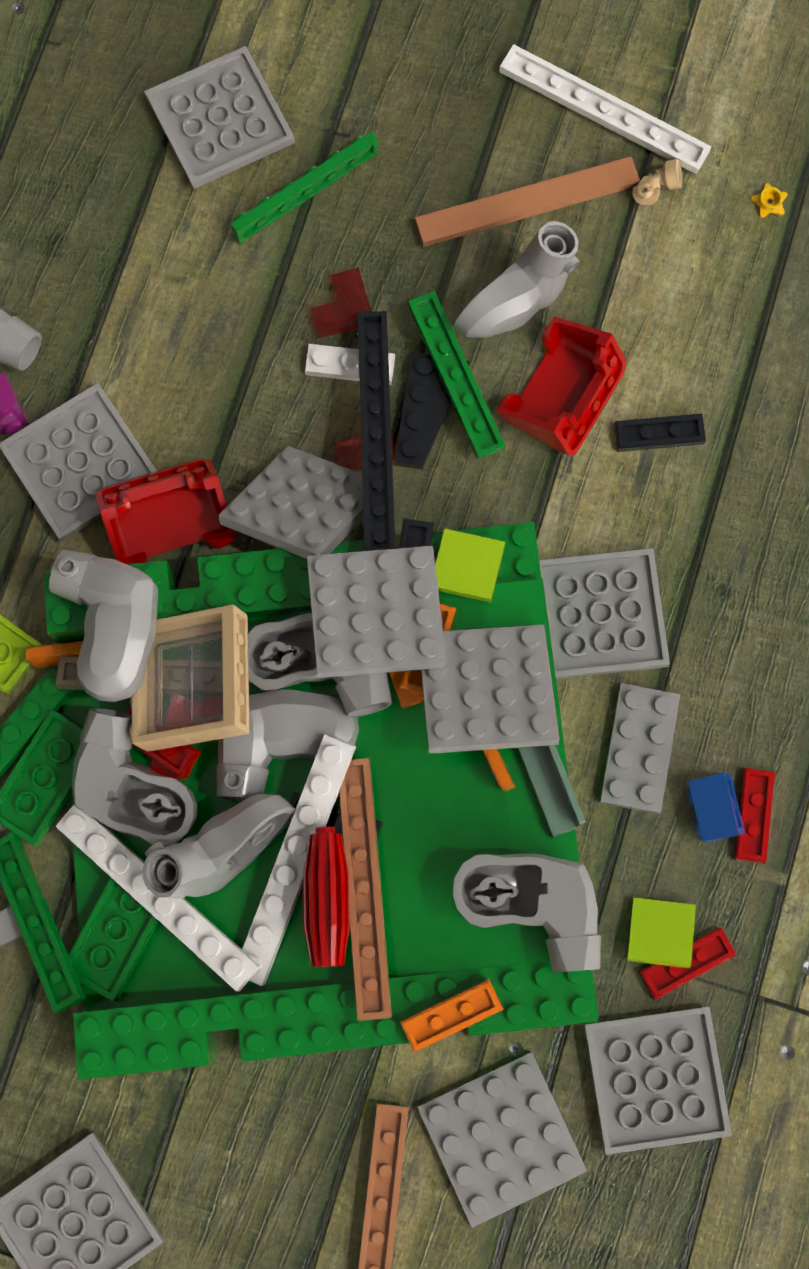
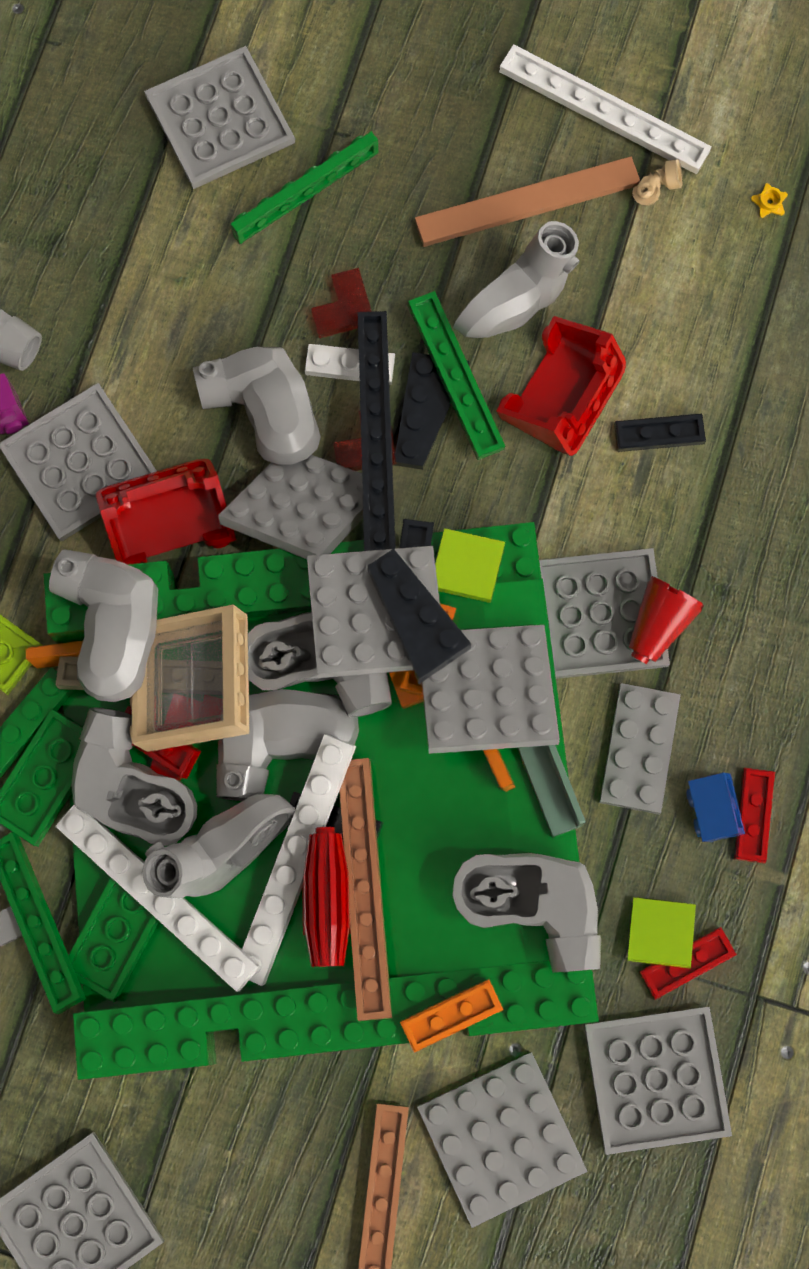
none -> light grey piece [193,347,321,465]
none -> black wing [368,548,471,684]
none -> red cone [628,576,704,664]

